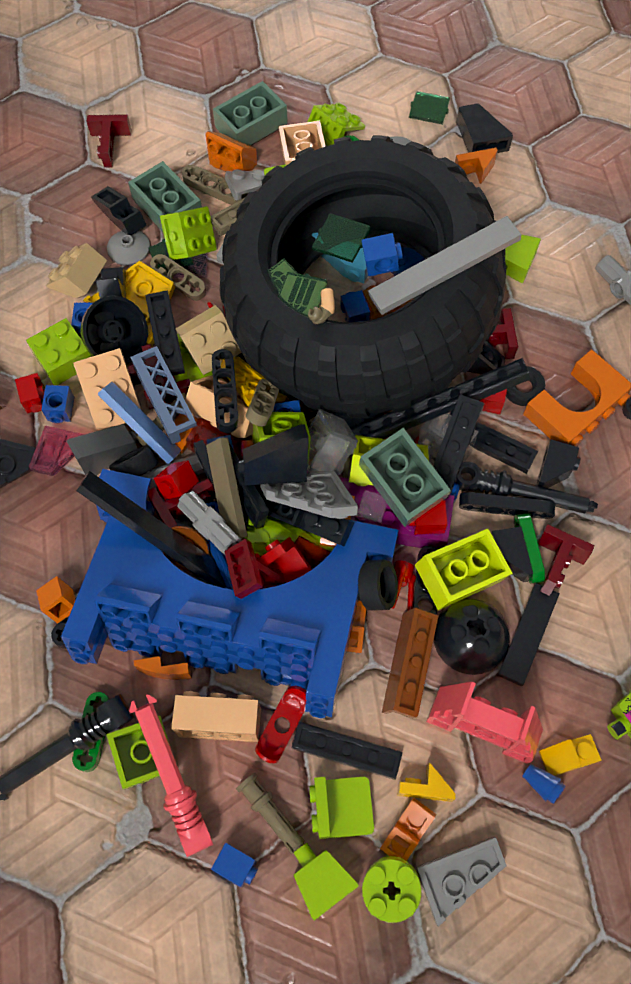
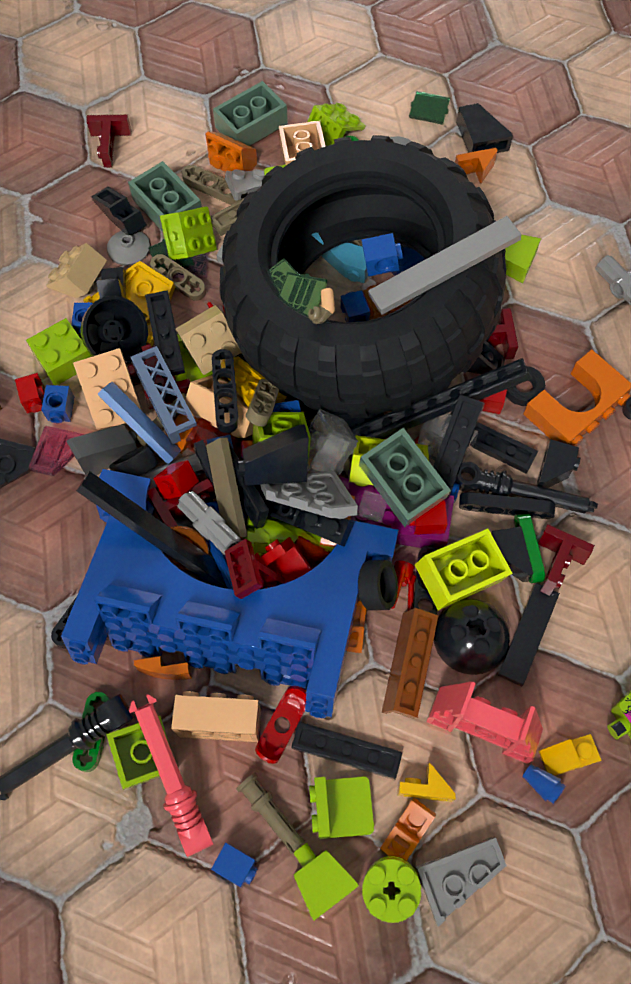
orange brick [36,576,76,624] -> none
clear green piece [312,213,371,263] -> none

